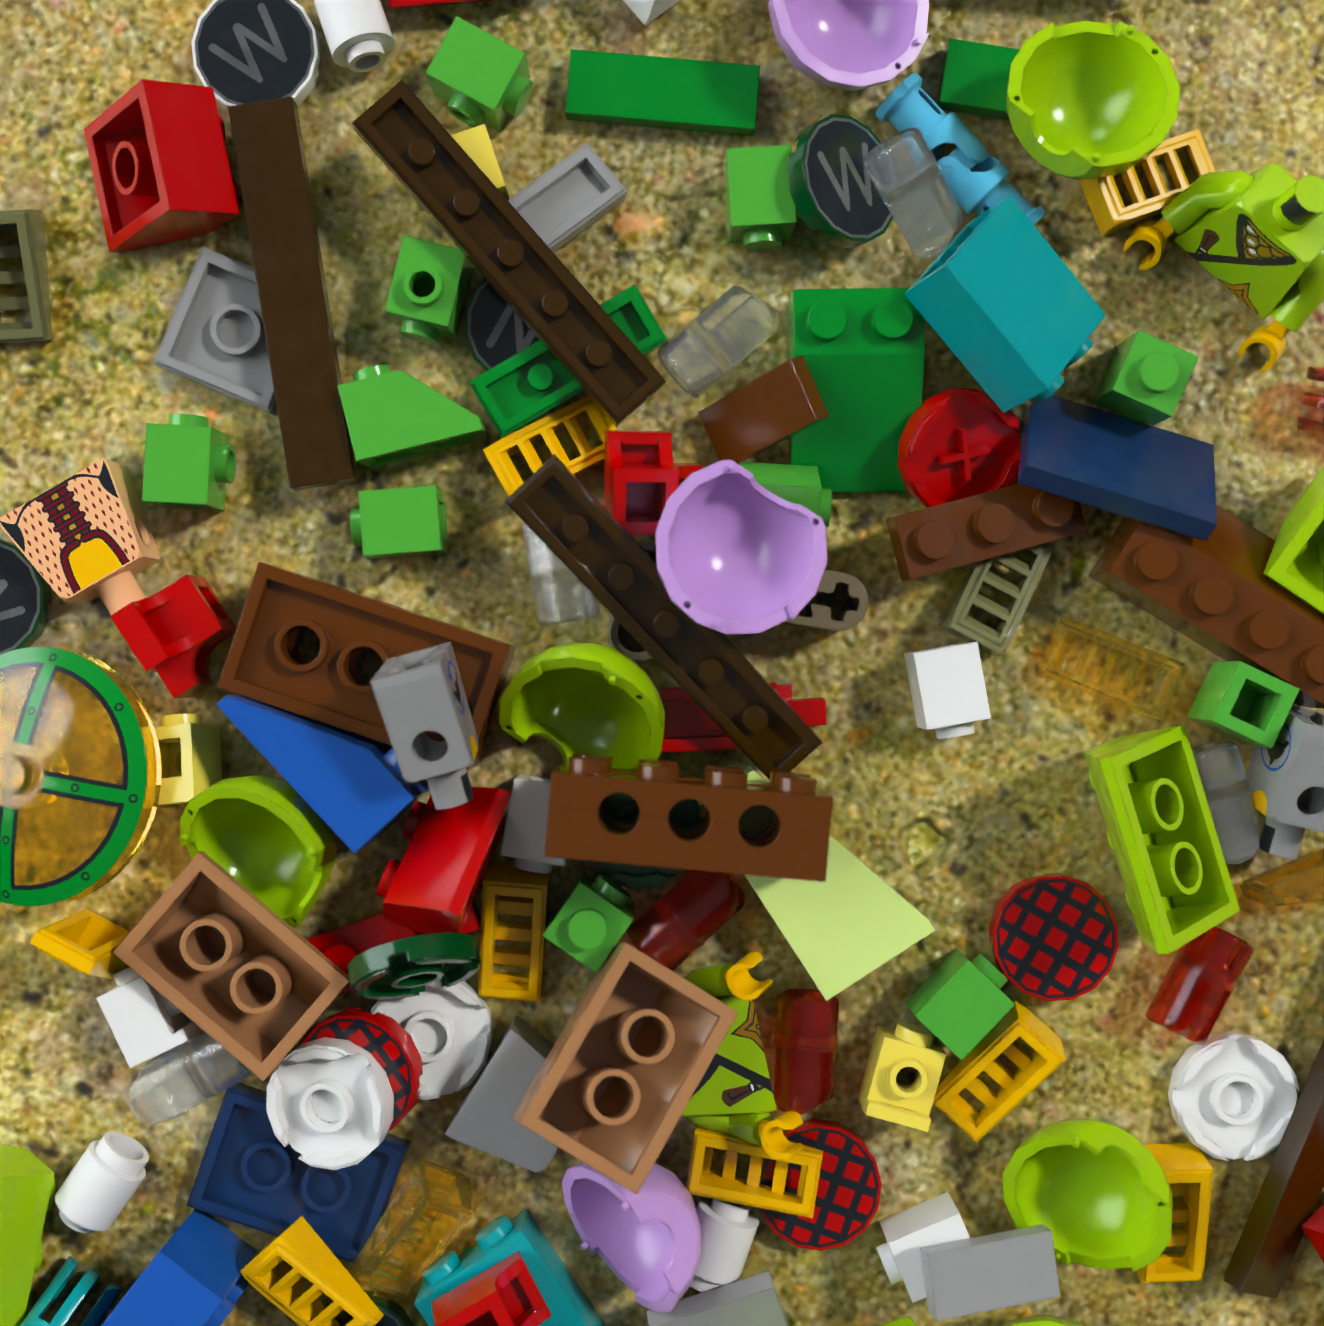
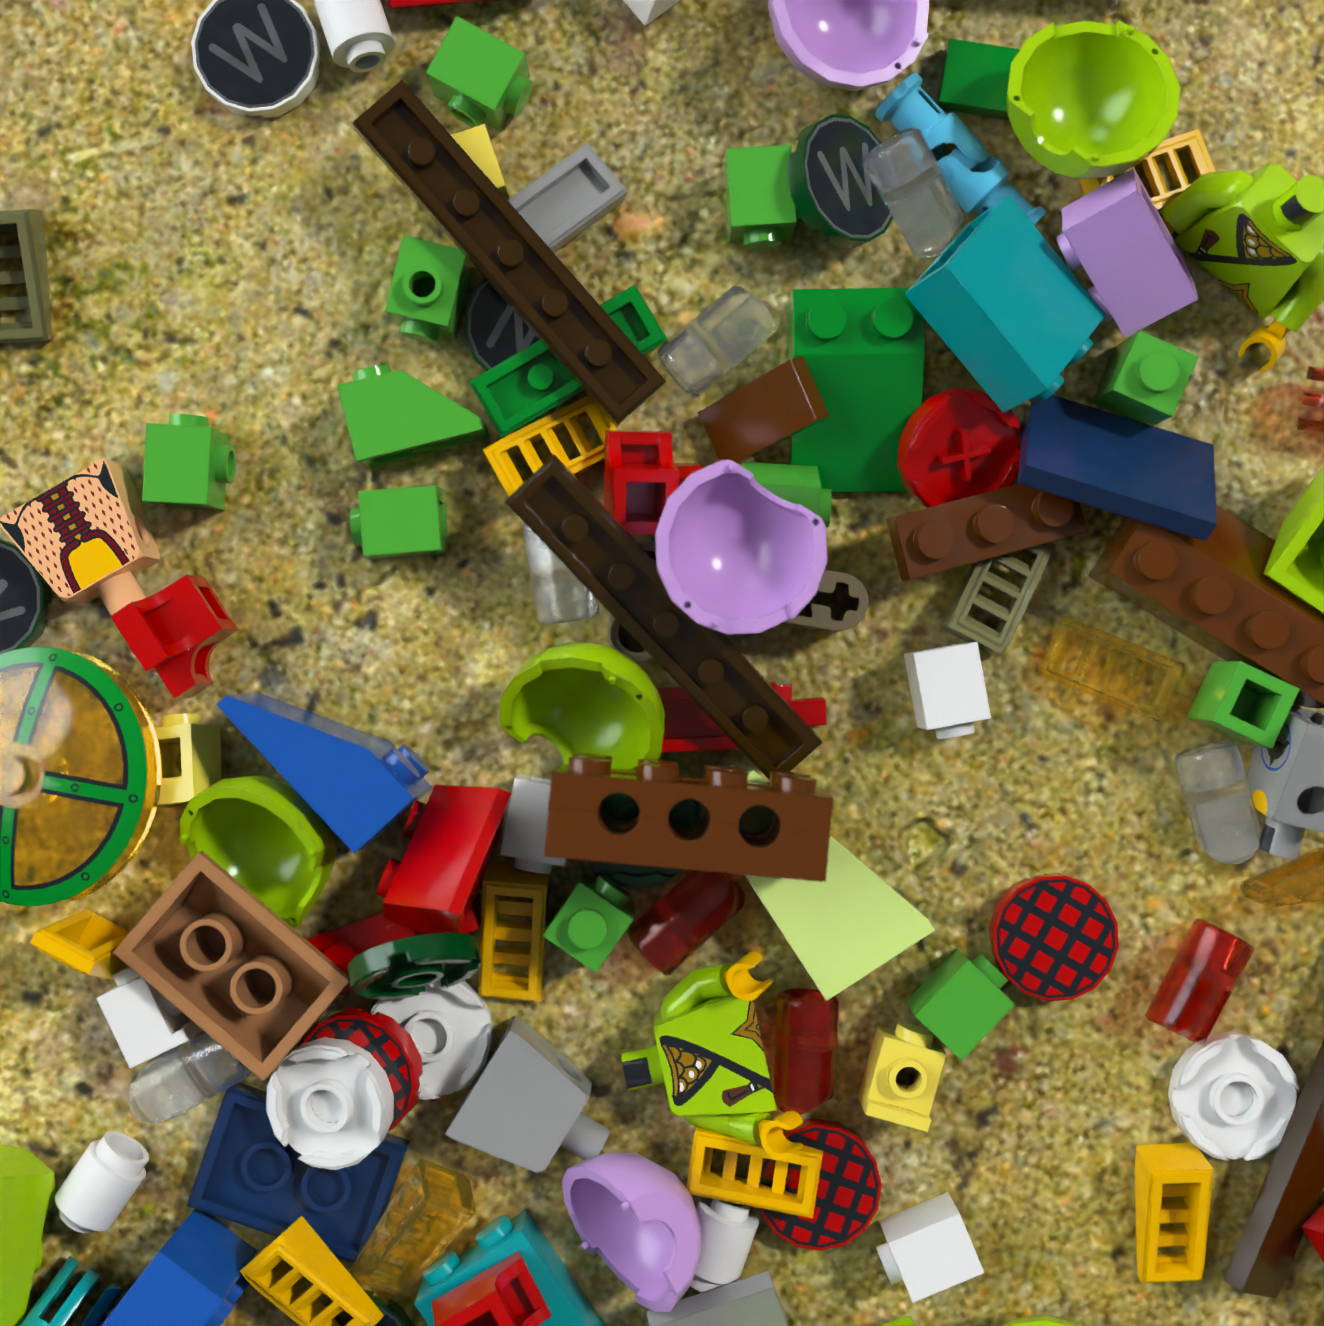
red slope [84,79,239,253] -> none
light grey tile [153,246,277,416] -> none
reddish brown brick [217,562,516,771] -> none
dark brown tile [228,96,358,491] -> none
light grey torso [371,642,479,810] -> none
medium nougat slope [512,942,739,1195] -> none
green tile [565,49,760,136] -> none
light grey tile [920,1224,1060,1321] -> none
yellow slope [933,1000,1066,1142] -> none
lime cylinder [1003,1118,1172,1272] -> none
lime slope [1084,725,1240,954] -> none
none -> lavender brick [1057,167,1198,338]

